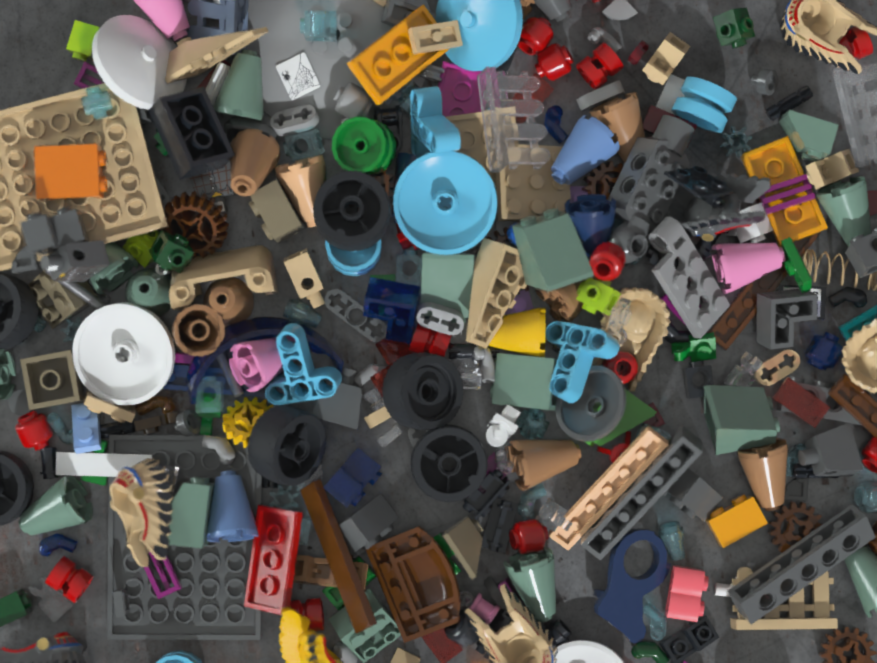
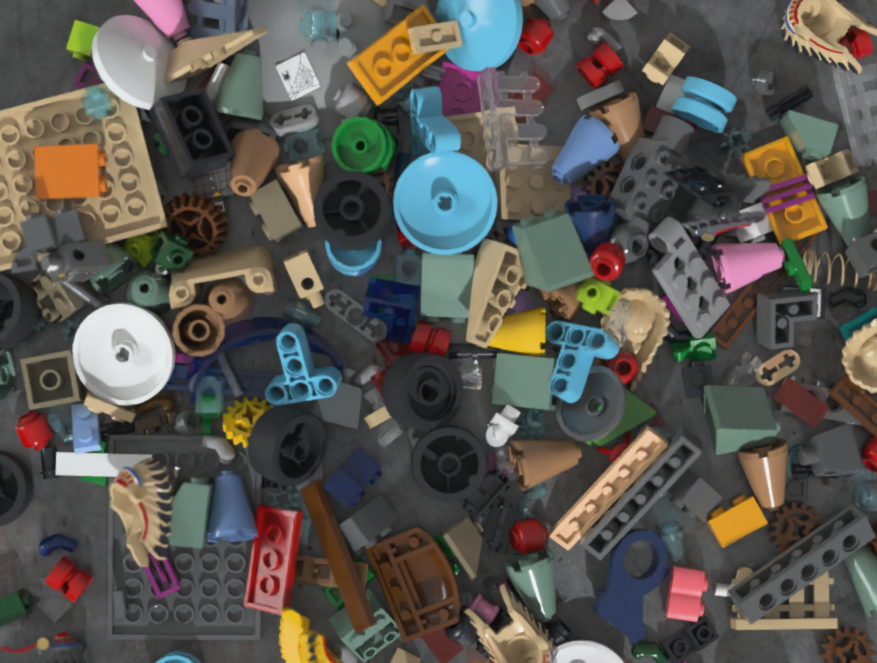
sand green cone [19,476,93,536] -> none
bright pink cone [229,336,297,392] -> none
red wheel [290,597,324,632] -> none
light grey beam [417,302,464,335] -> none
light grey arm [474,346,495,383] -> none
red head [534,43,574,81] -> none
clear plate [535,498,573,532] -> none
clear blue arm [544,105,569,144] -> none
dark red tile [627,40,649,65] -> none
clear light blue arm [643,602,667,641] -> none
dark green brick [713,7,755,49] -> none
clear blue head [805,332,843,371] -> none

